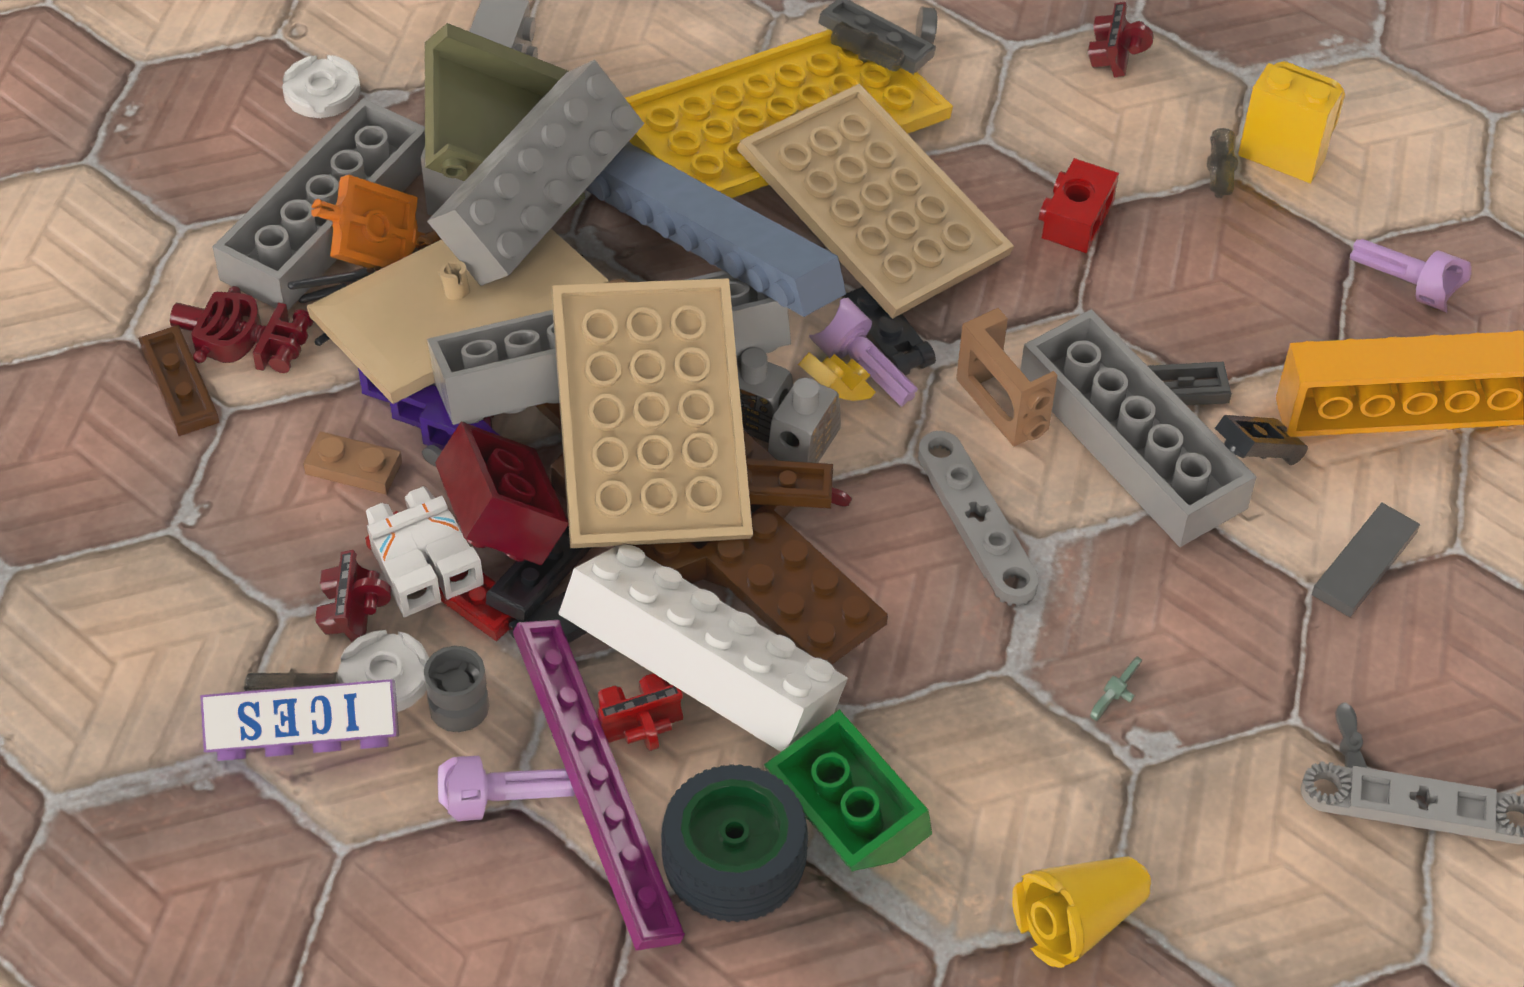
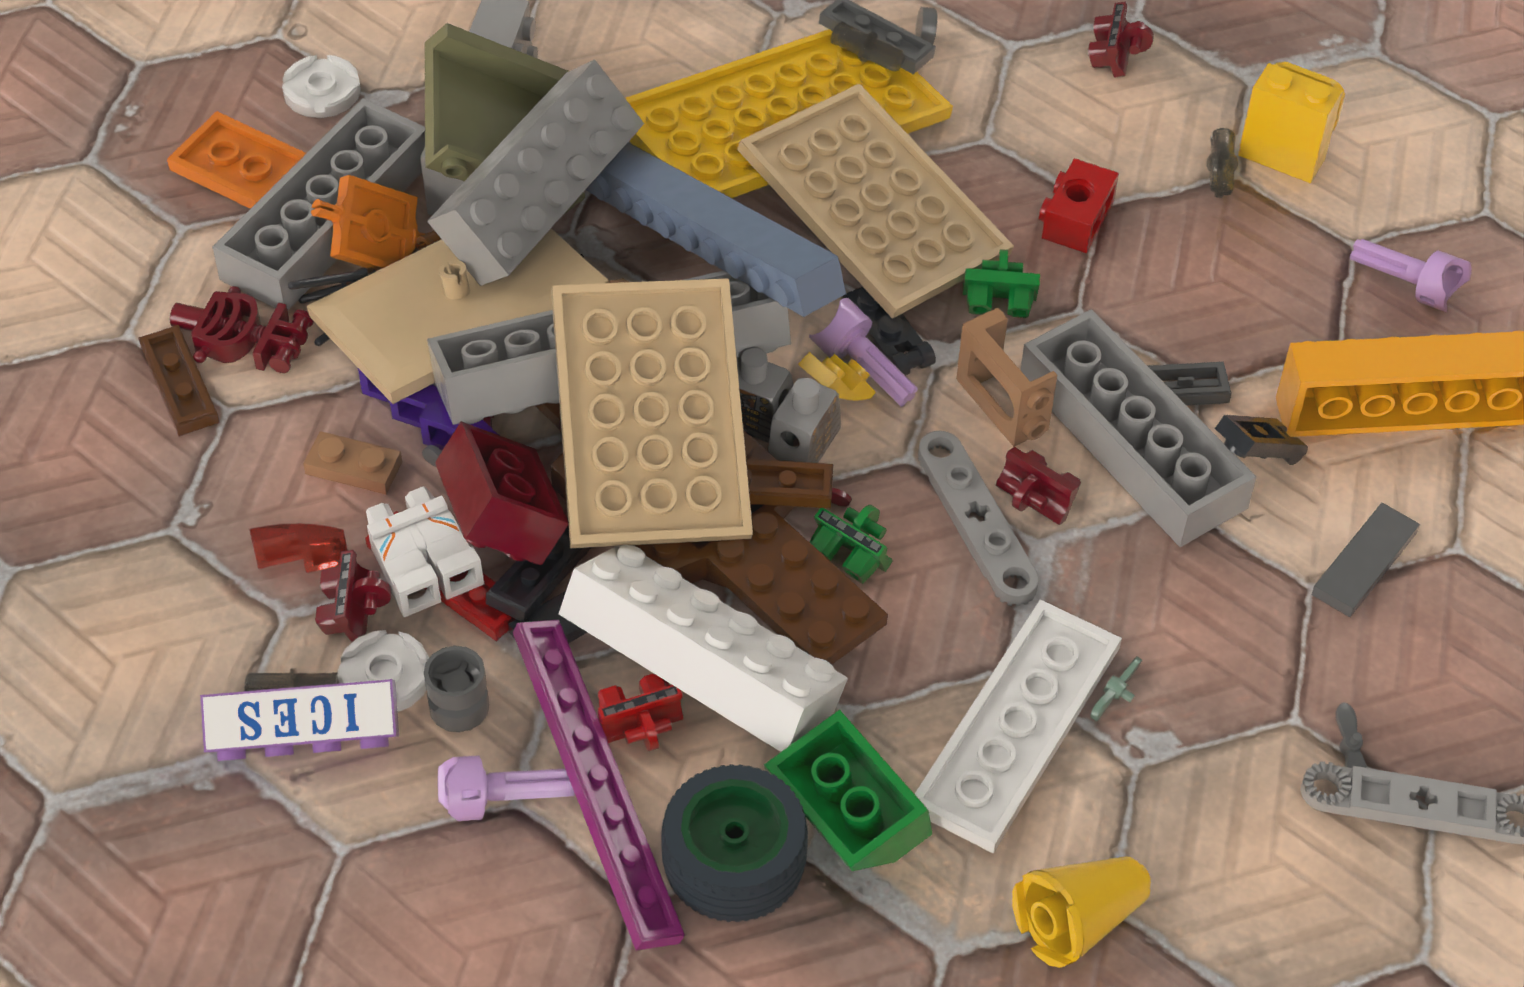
none -> orange plate [167,111,307,209]
none -> clear red slope [249,523,348,573]
none -> green hips [810,504,893,584]
none -> white plate [915,600,1122,854]
none -> green hips [963,249,1040,318]
none -> dark red hips [996,446,1081,525]

